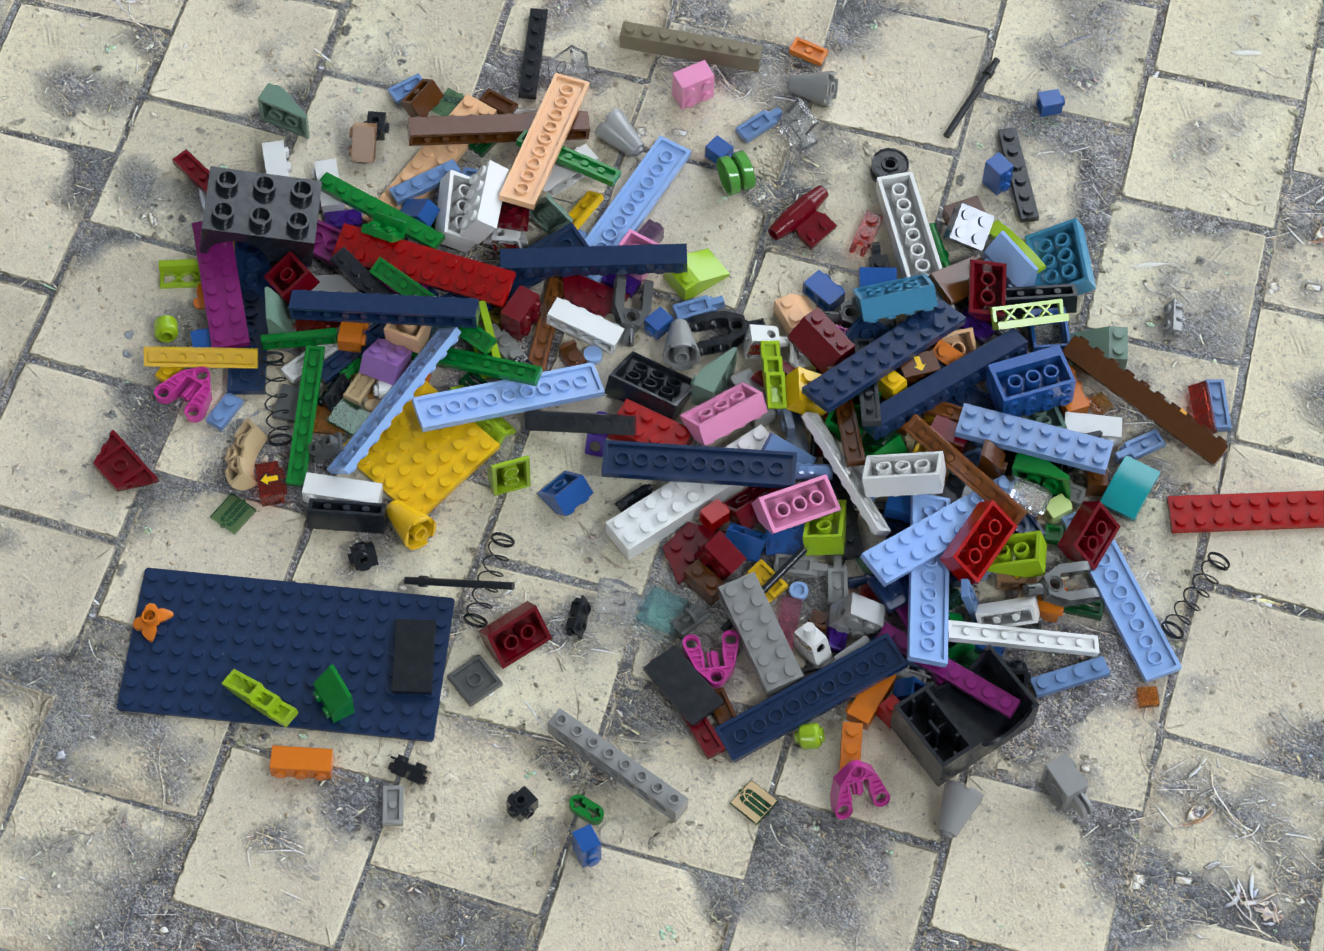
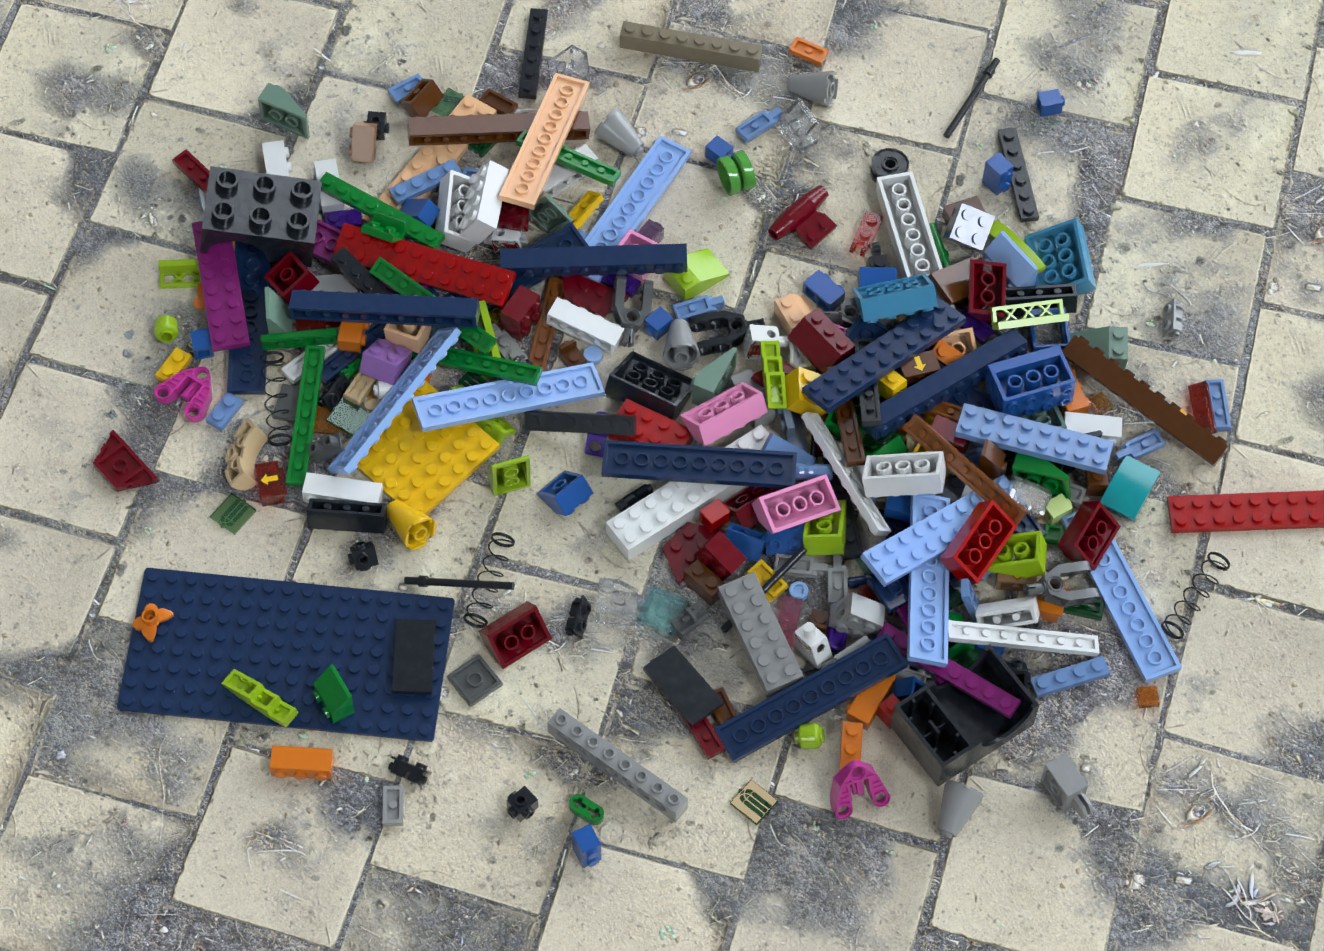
yellow plate [143,346,258,369] -> none
bright pink brick [672,60,715,110] -> none
dark pink connector [682,630,739,688] -> none

